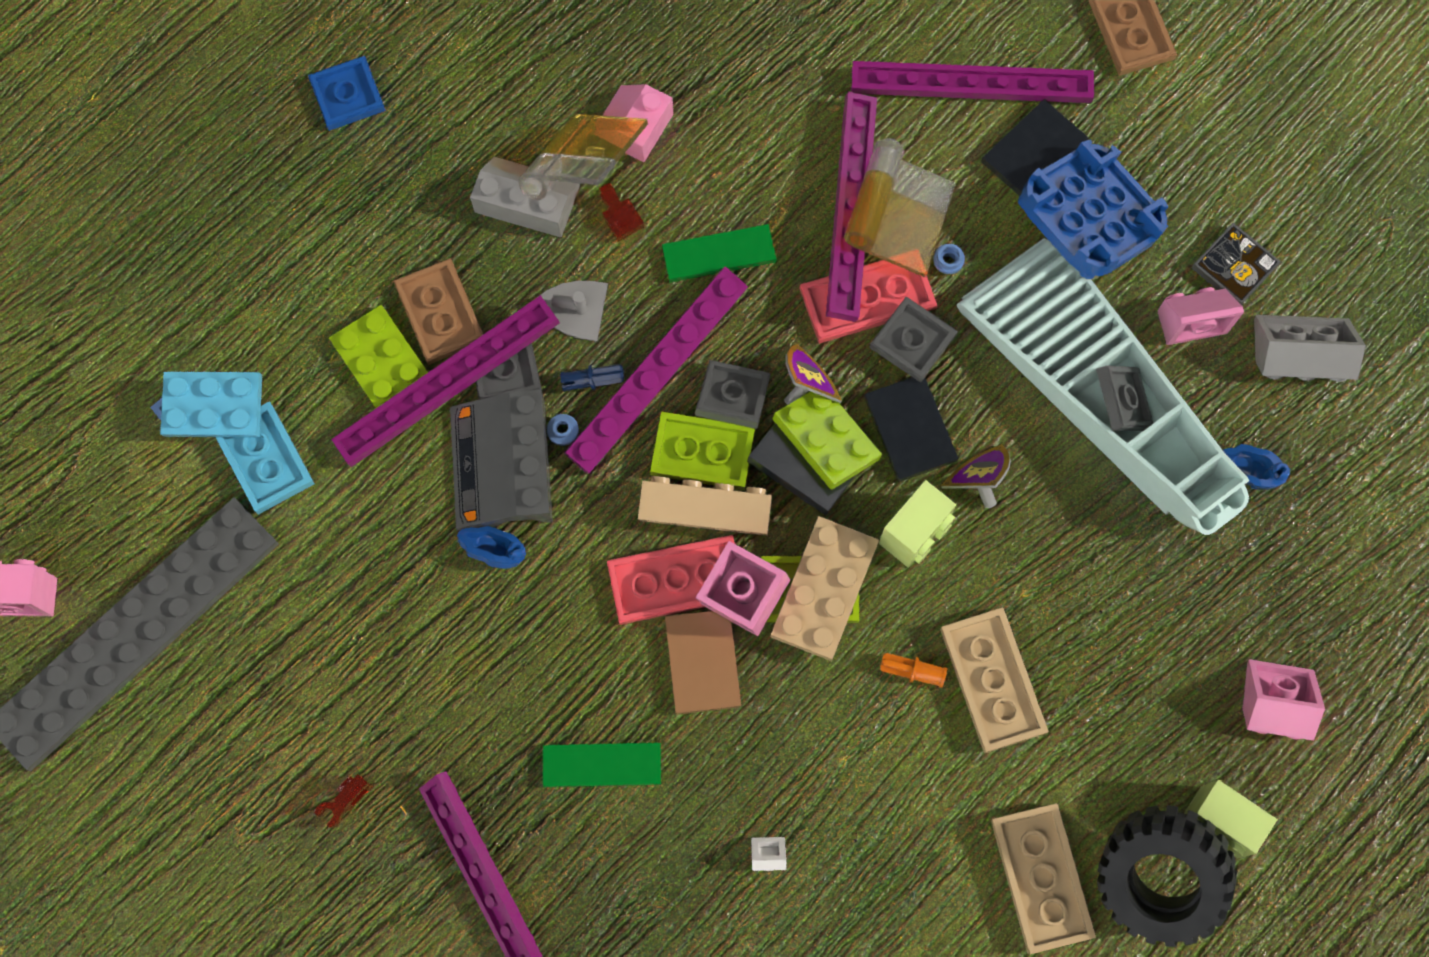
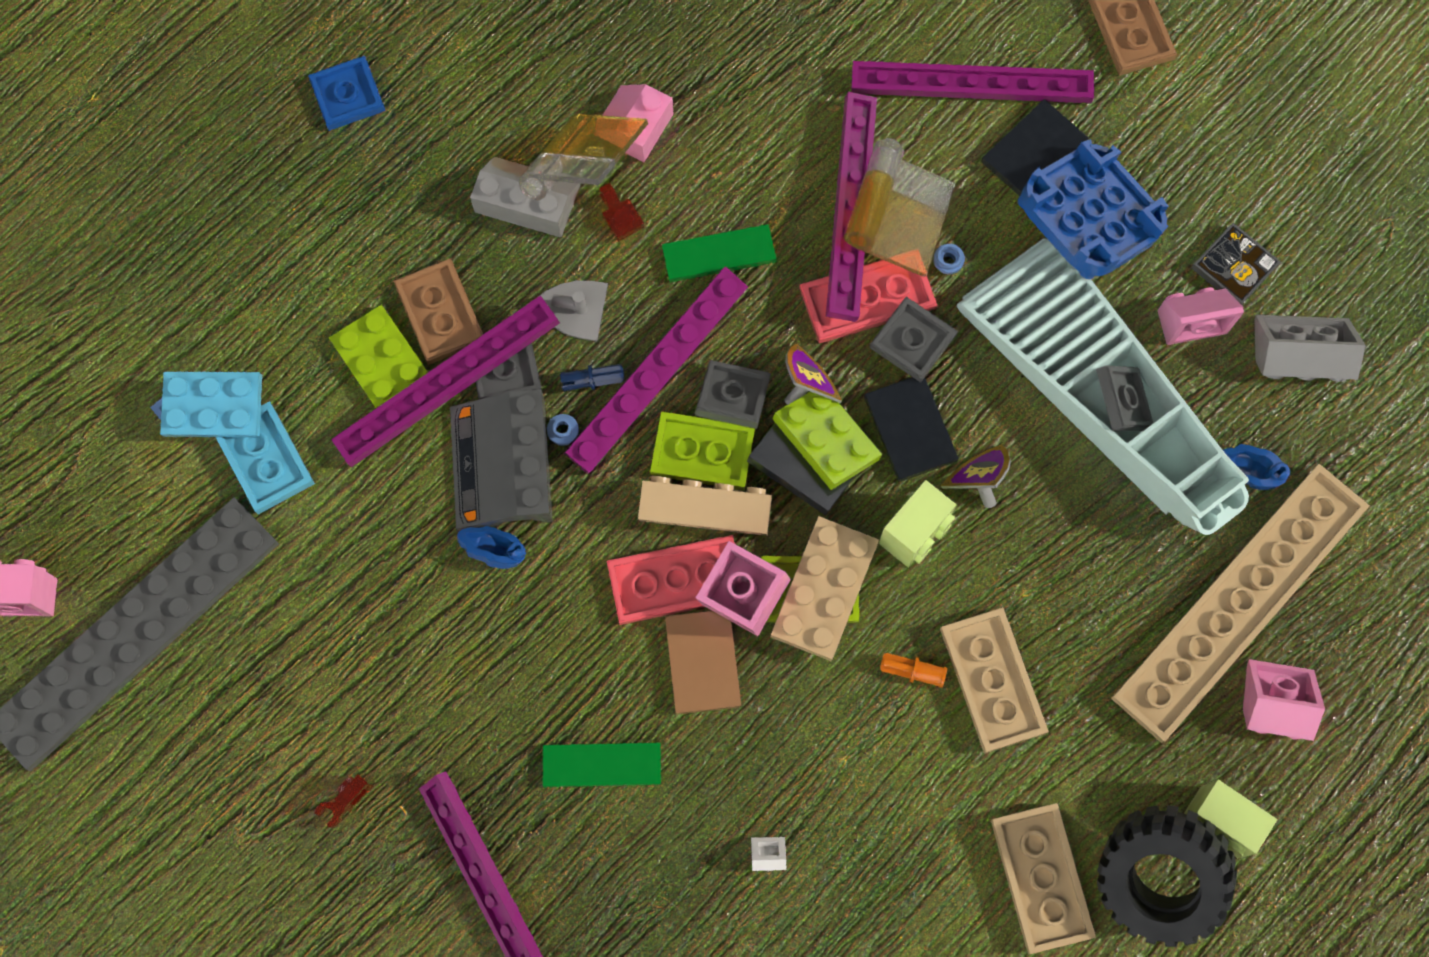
none -> tan plate [1111,464,1370,743]

